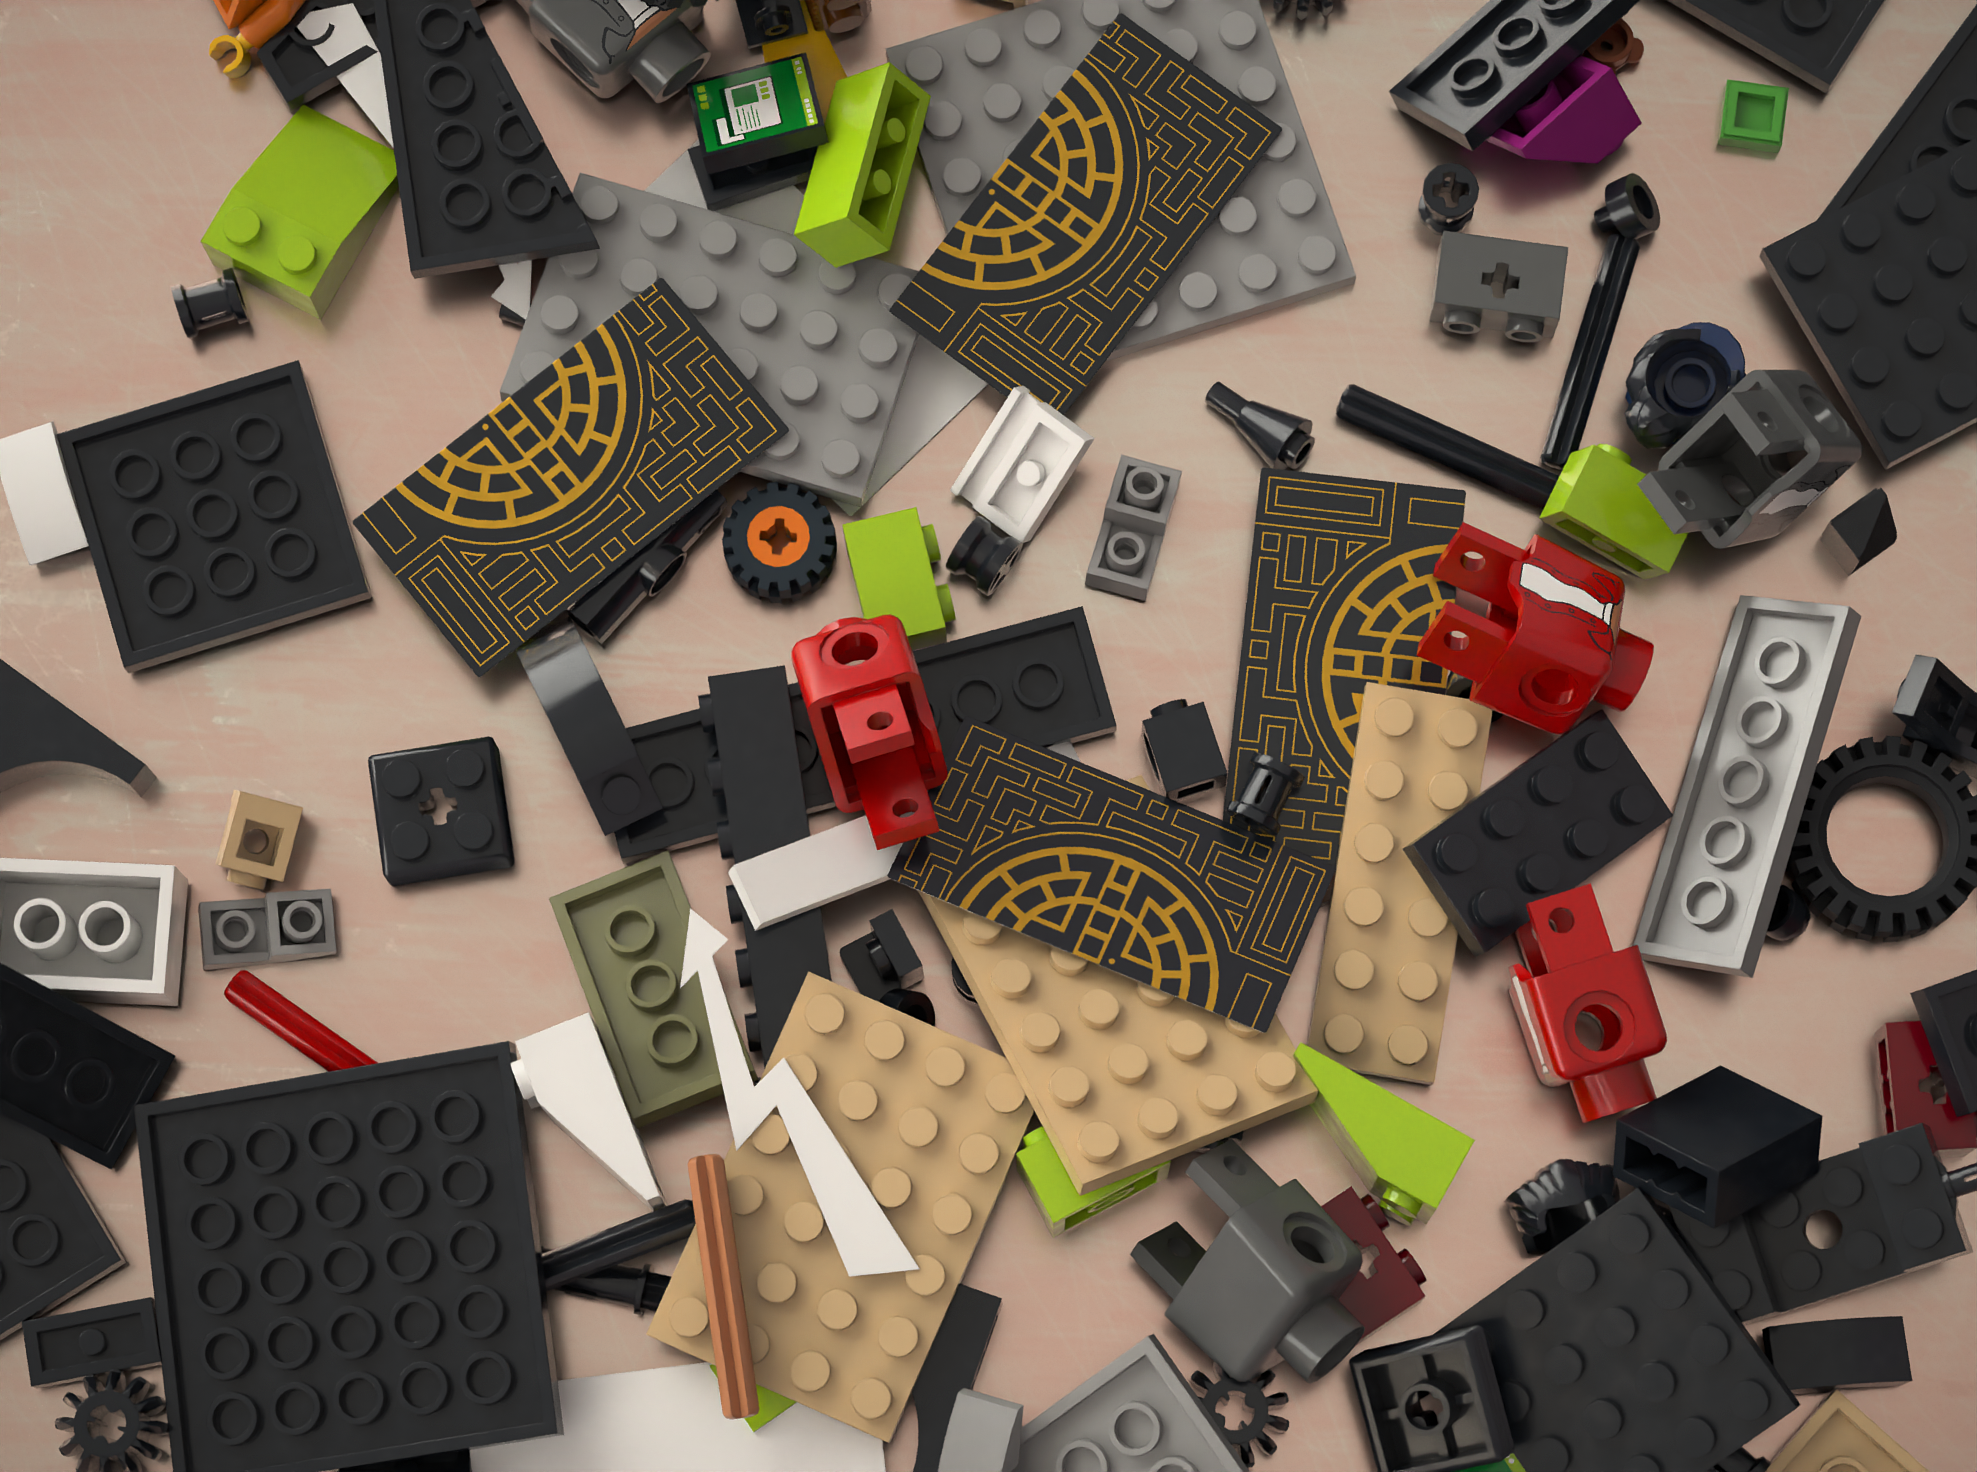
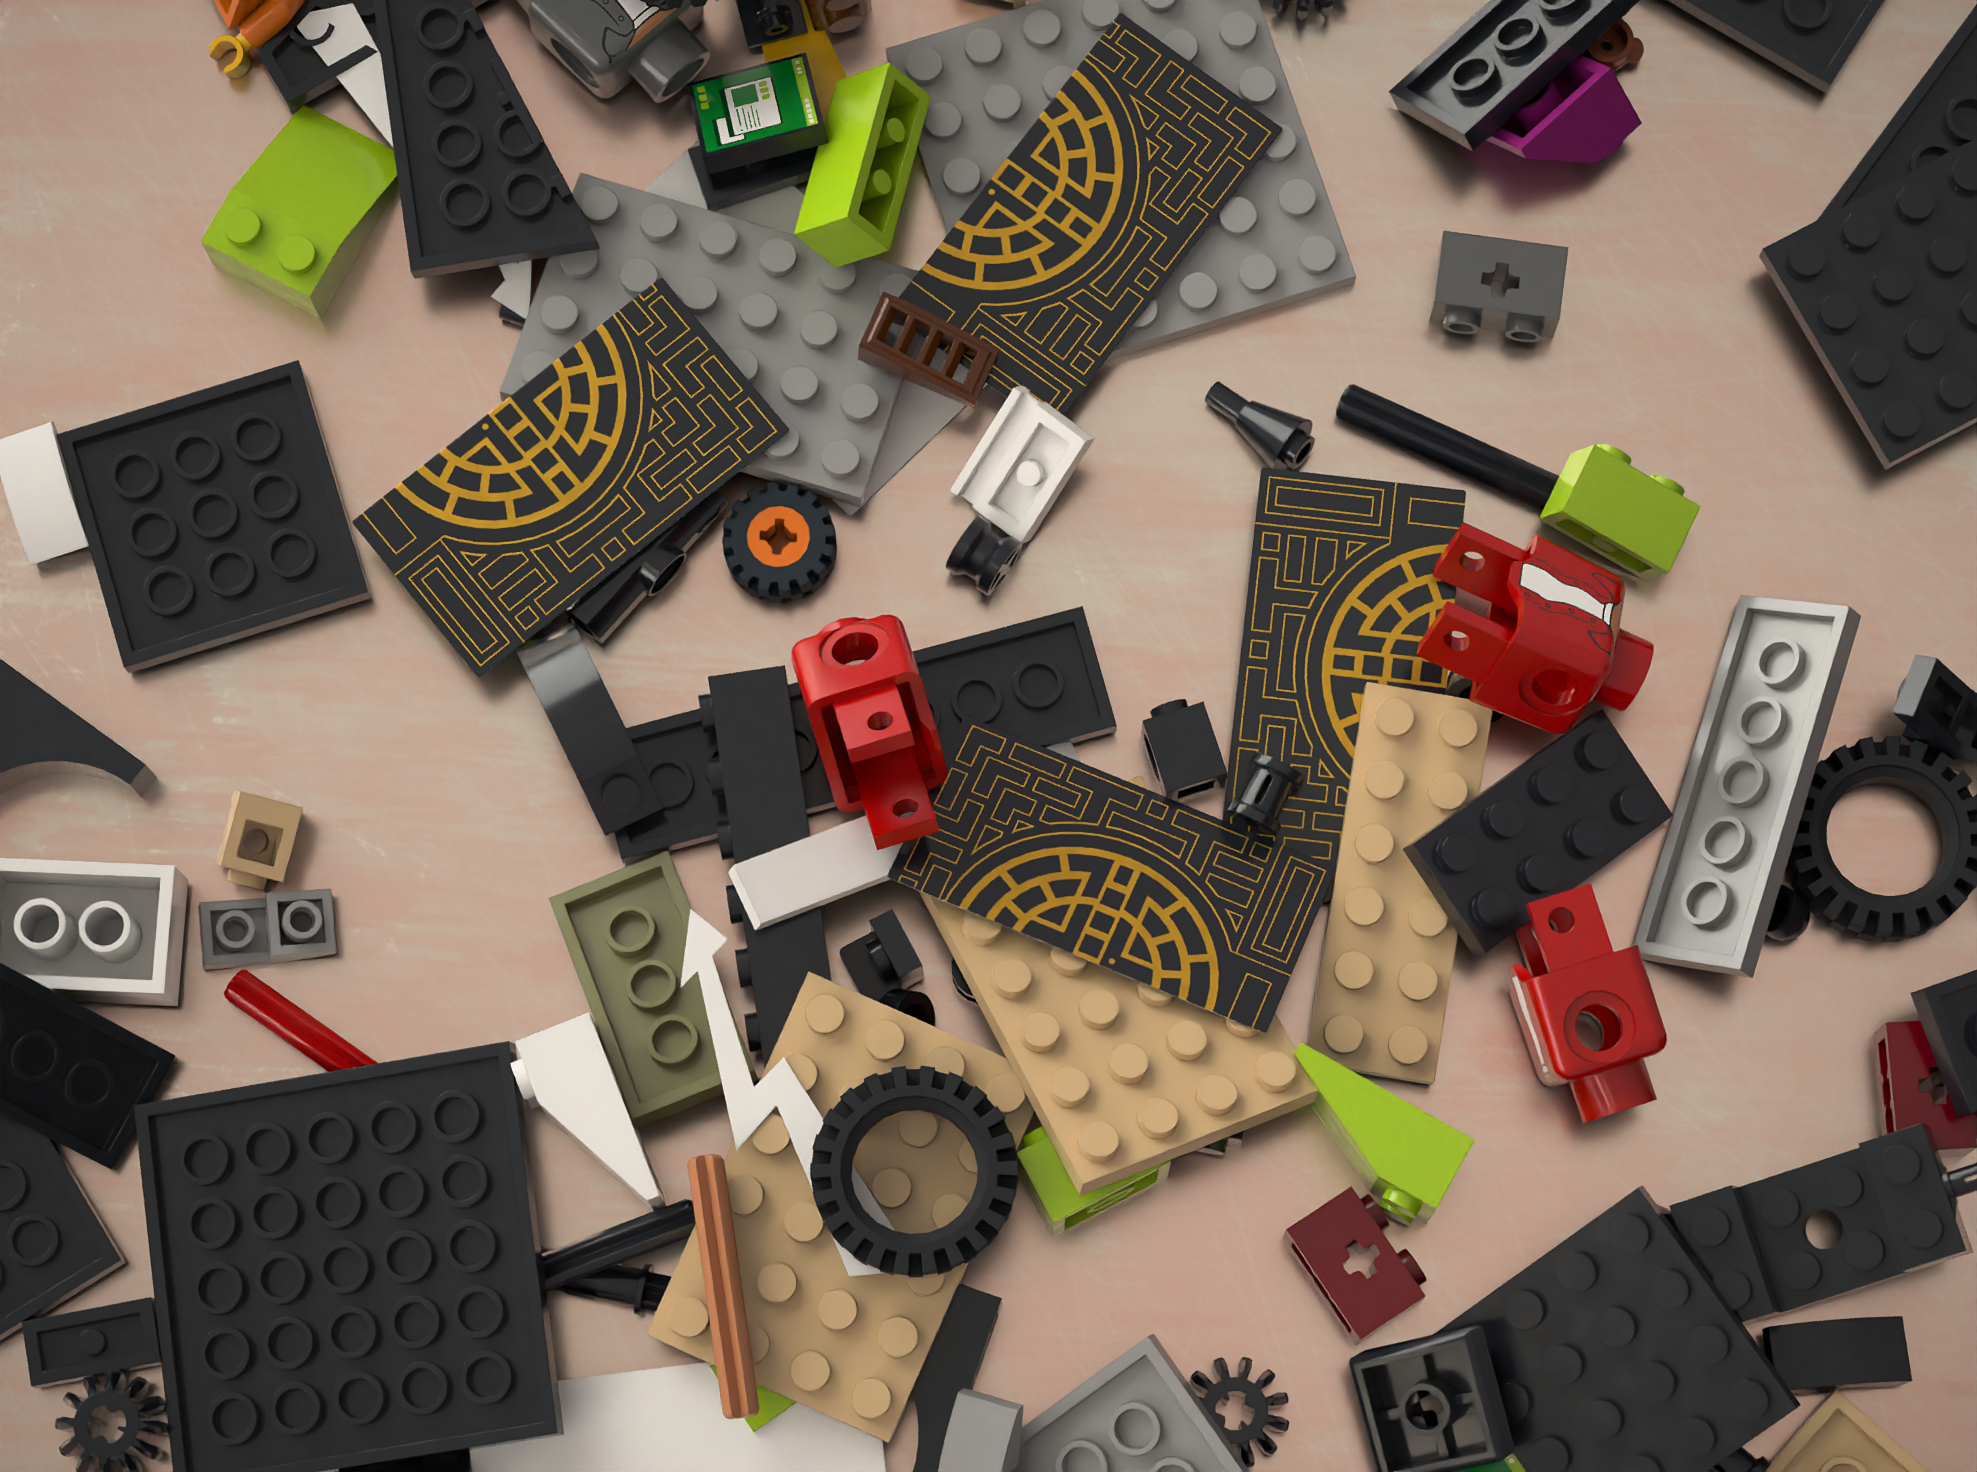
black bush [171,268,249,339] -> none
black brick [368,736,515,886] -> none
lime brick [842,507,956,650] -> none
light grey slope [1085,455,1182,601] -> none
dark grey piece [1130,1139,1365,1384] -> none
black bush [1418,163,1479,236] -> none
black hair [1504,1159,1621,1255] -> none
black axle [1540,234,1640,470] -> none
black tile [1594,173,1660,240] -> none
black brick [1613,1065,1823,1229] -> none
piece [1625,322,1746,449] -> none
dark grey piece [1637,370,1862,549] -> none
bright green tile [1717,79,1789,153] -> none
black slope [1821,488,1897,576] -> none
none -> black tyre [810,1066,1018,1278]
none -> reddish brown slope [858,292,999,408]

